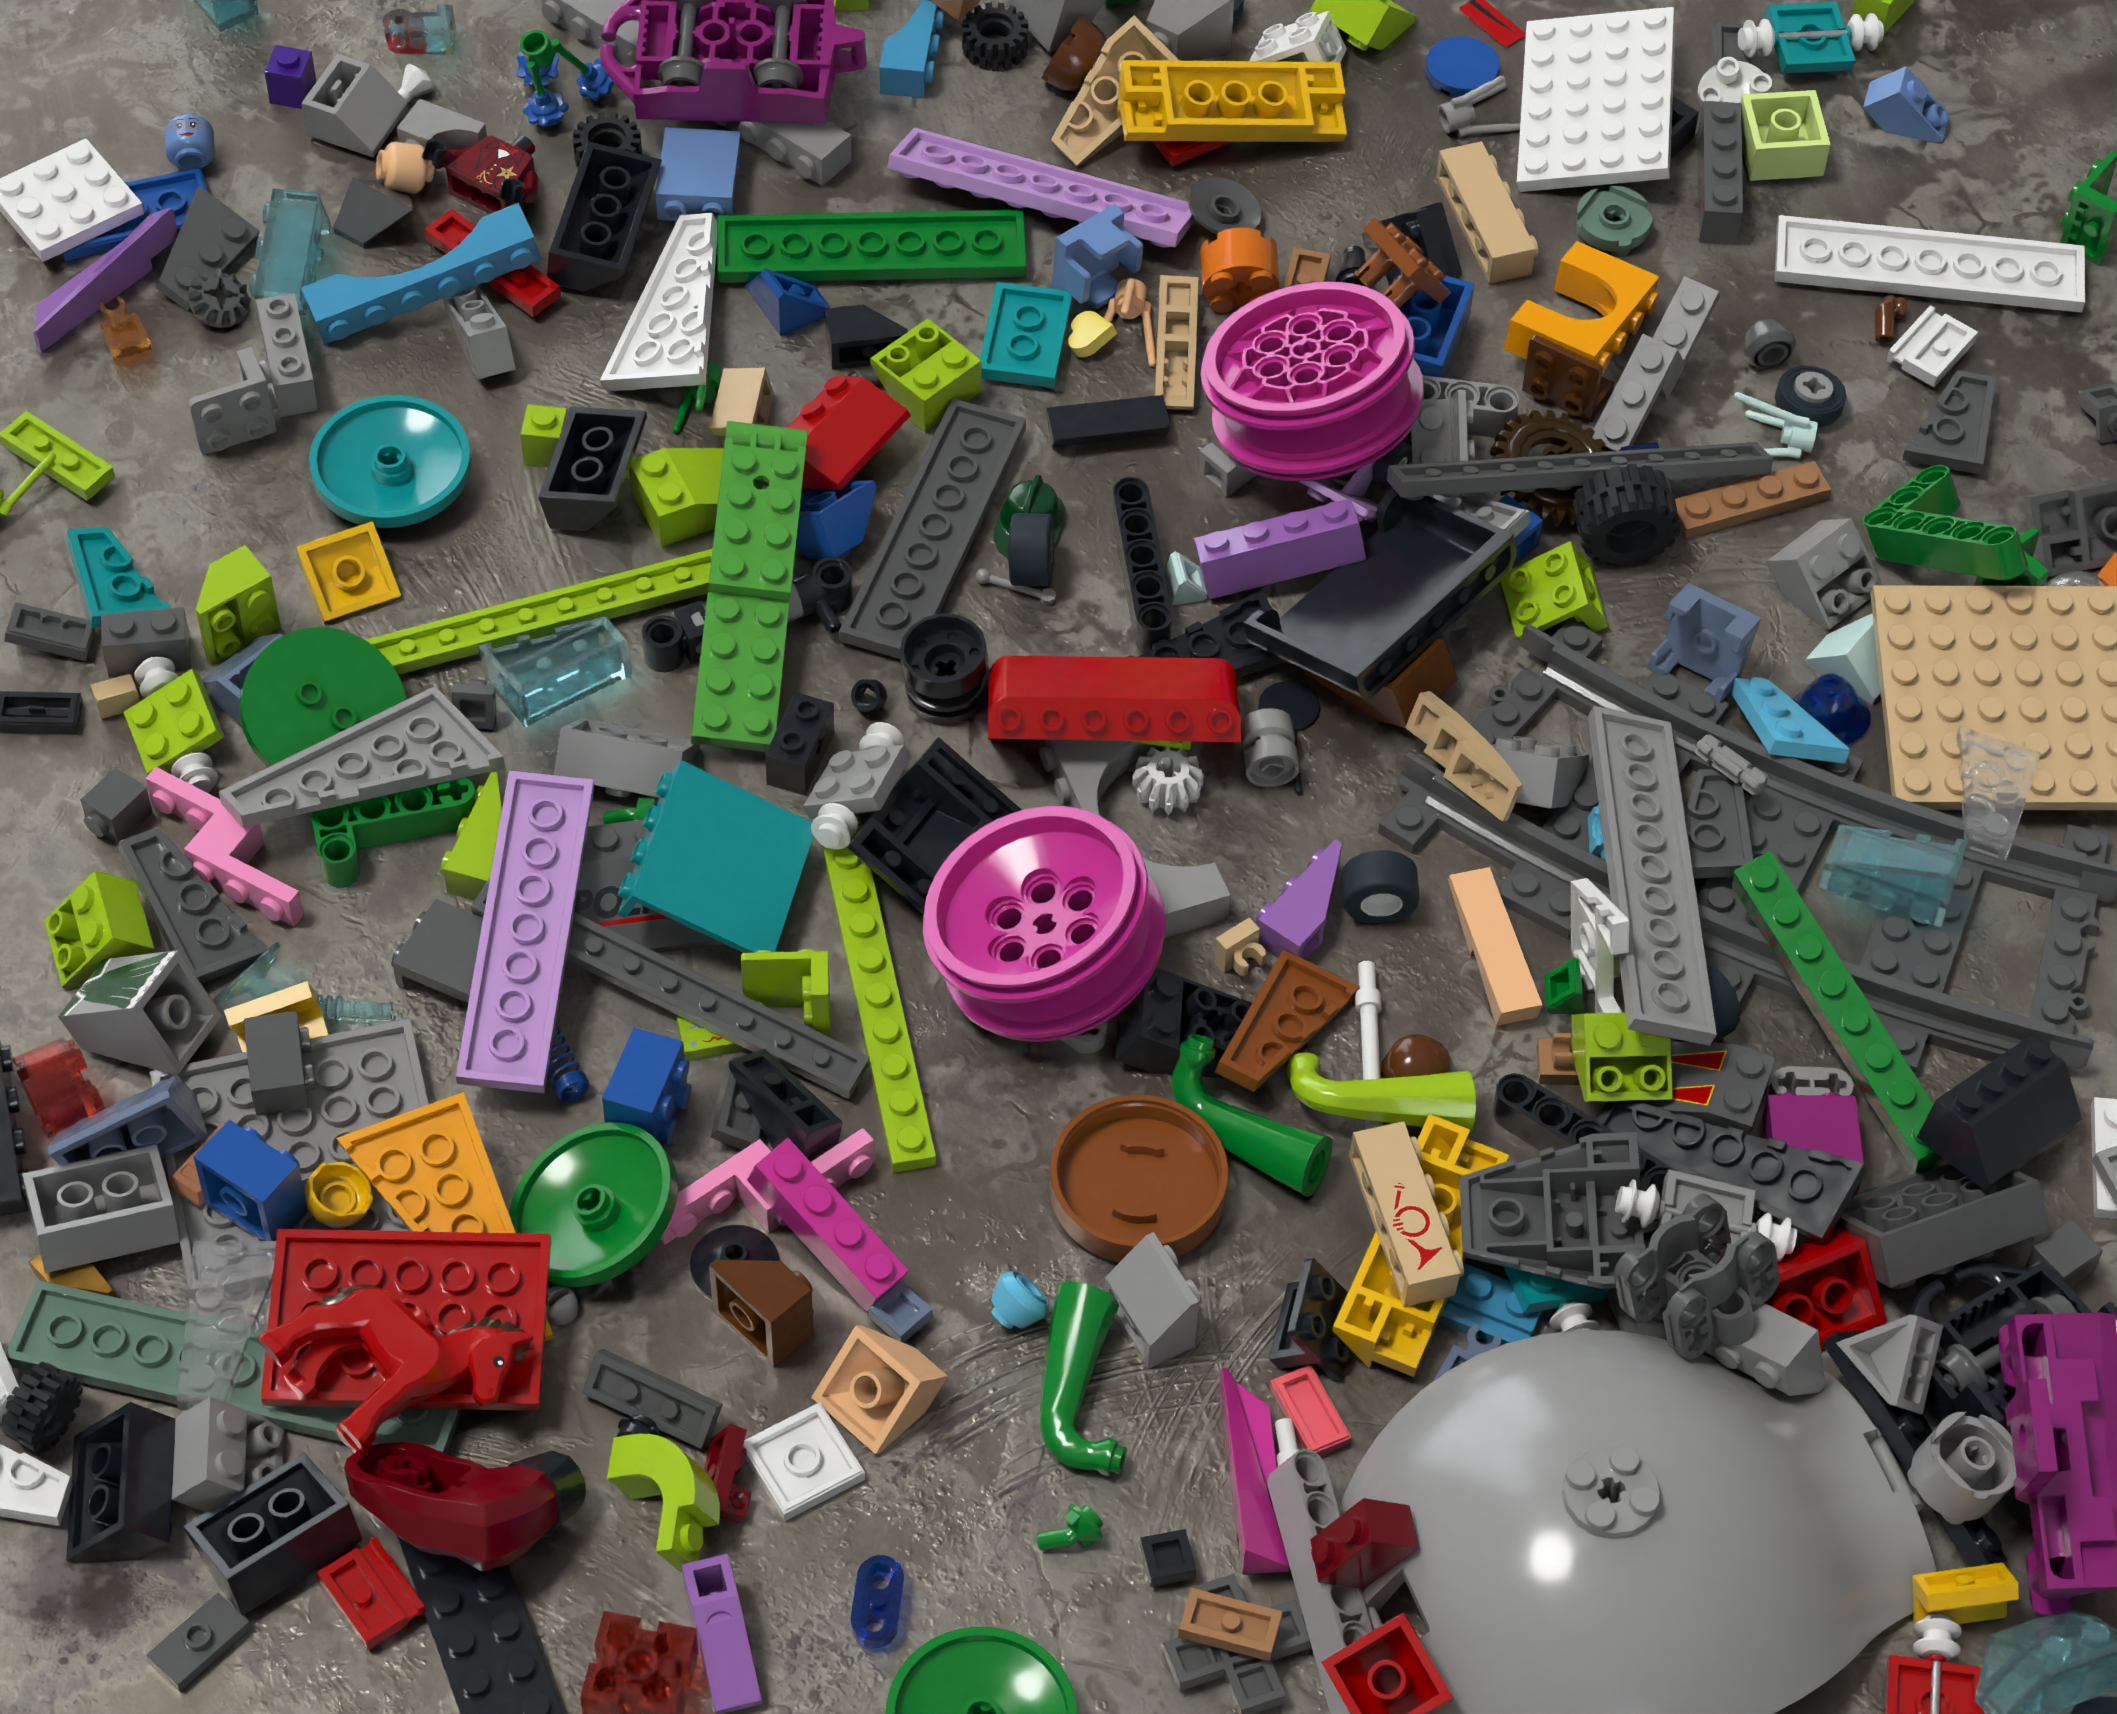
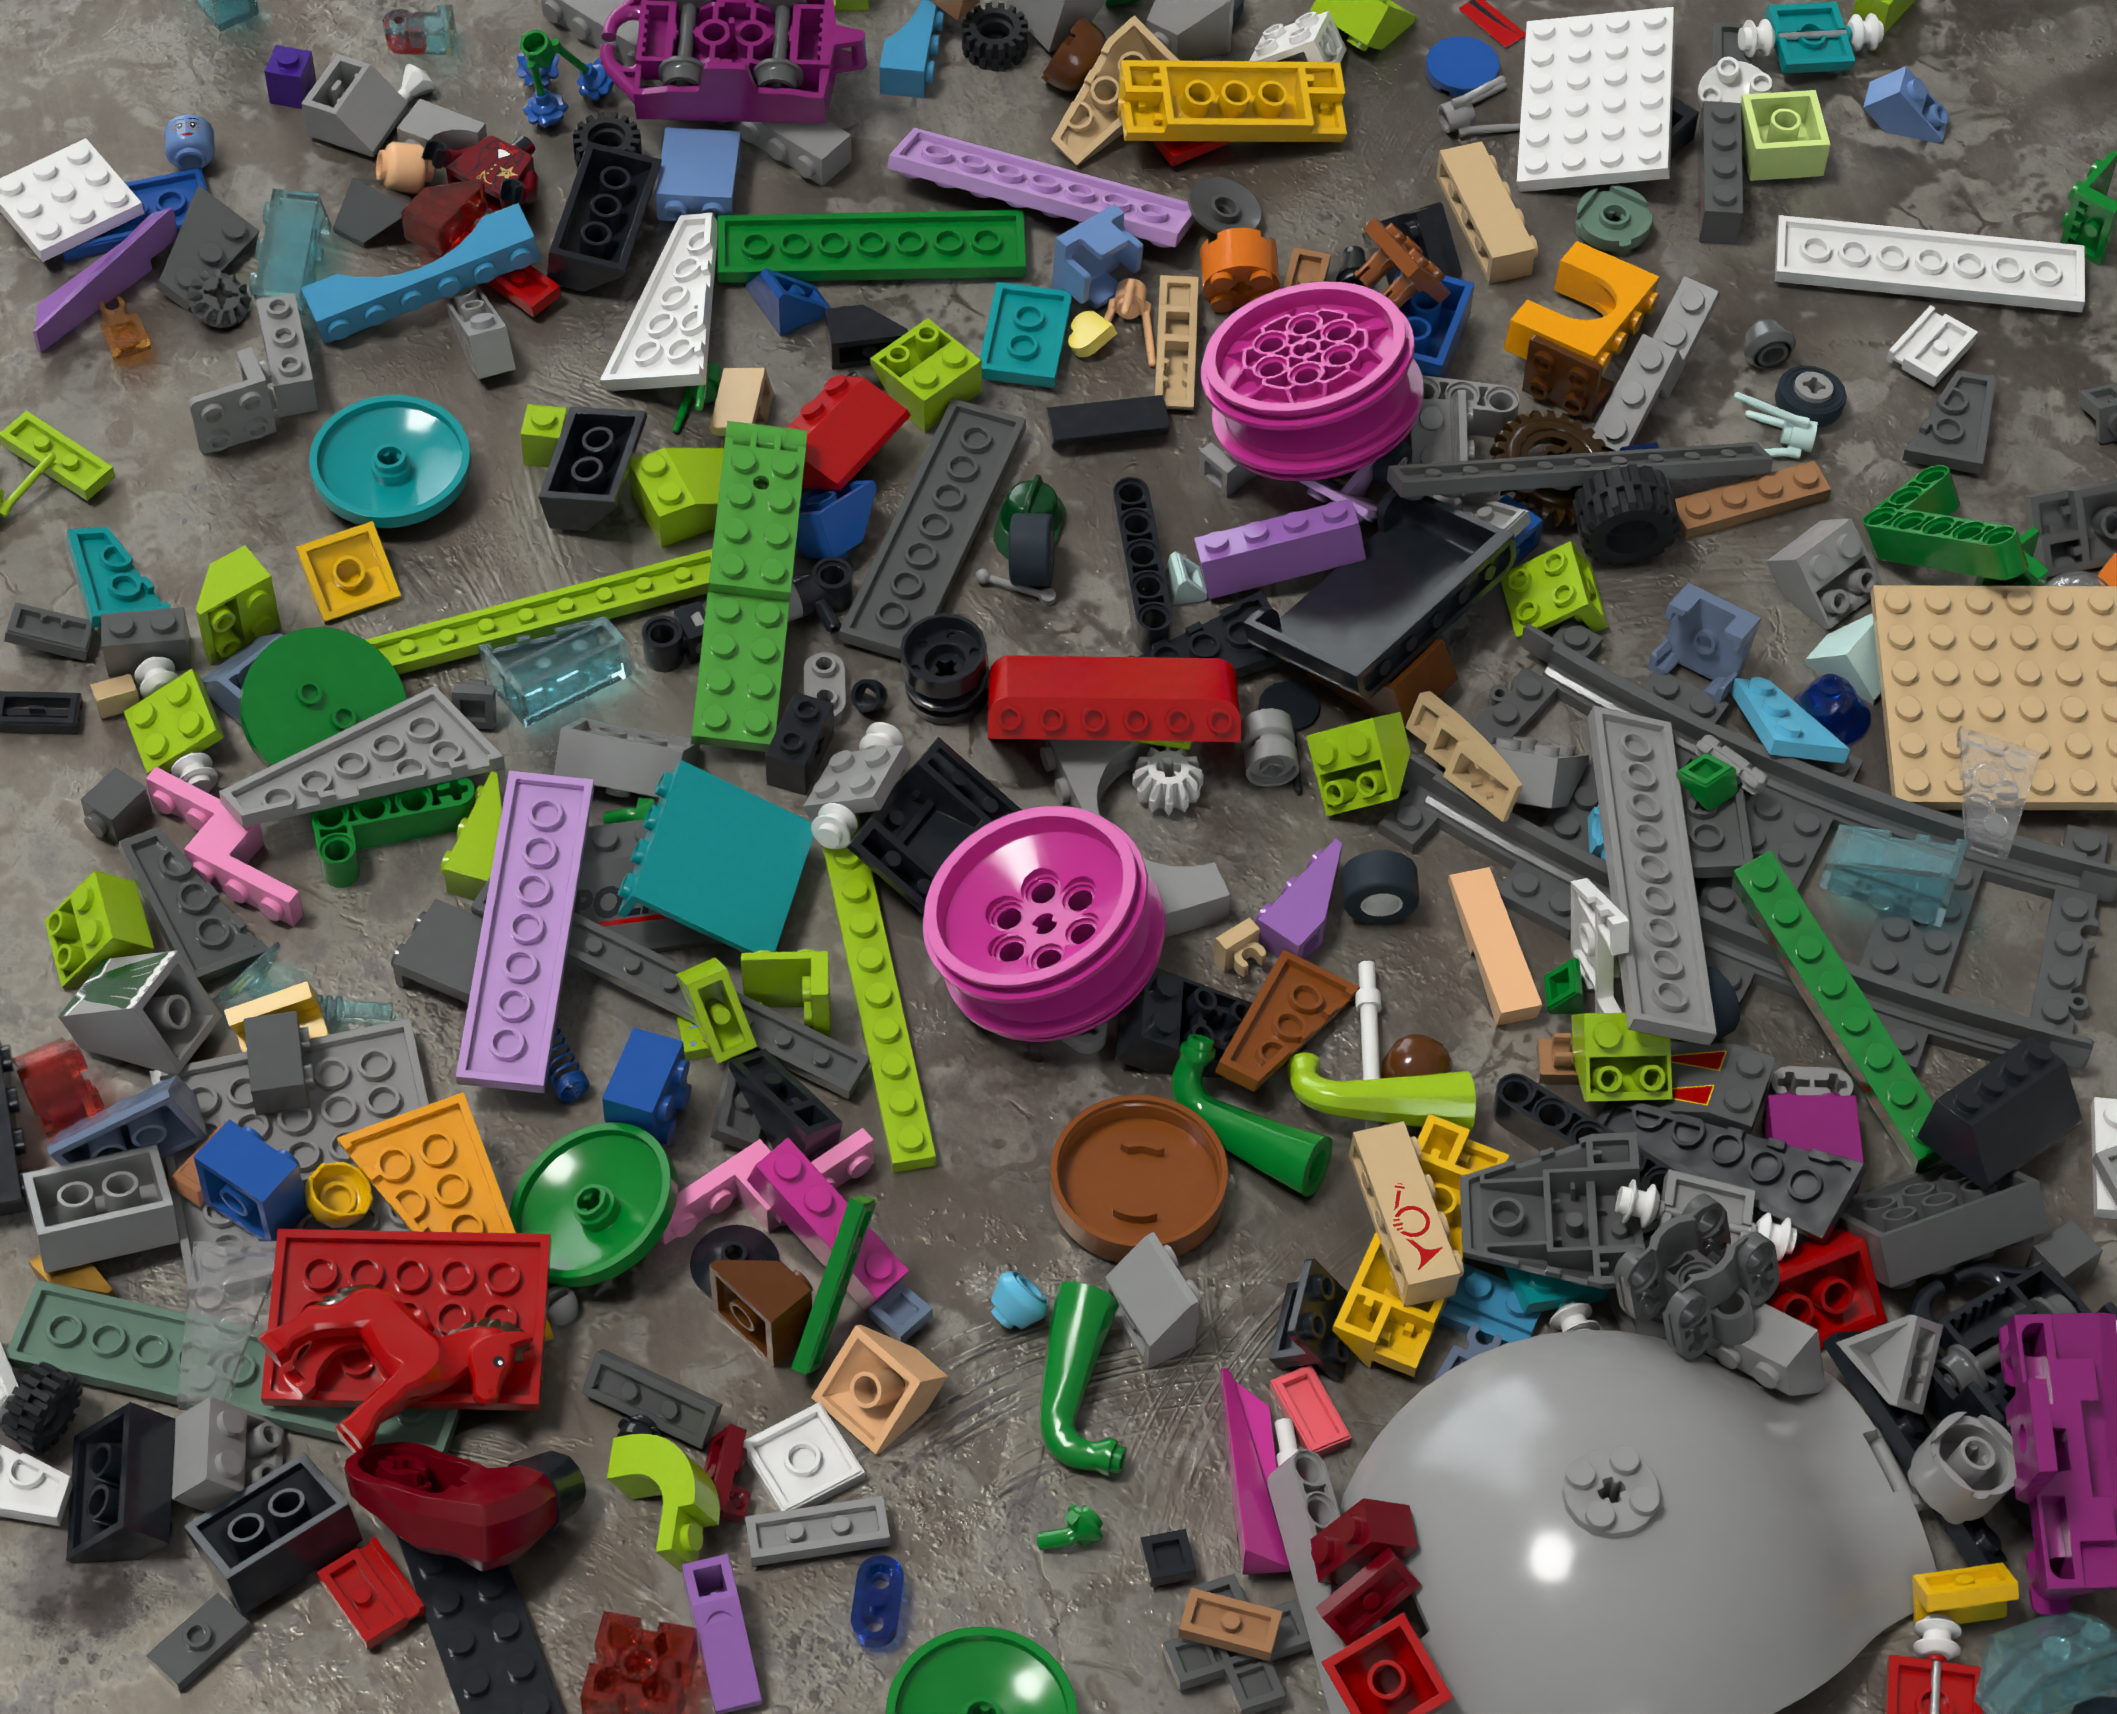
reddish brown arm [1875,295,1907,342] -> none
none -> clear red slope [401,179,488,256]
none -> lime slope [675,958,757,1064]
none -> light grey plate [745,1496,890,1566]
none -> green tile [791,1194,876,1375]
none -> light grey plate [804,652,846,726]
none -> lime slope [1306,712,1411,817]
none -> dark red plate [1316,1547,1422,1645]
none -> green slope [1676,753,1738,811]

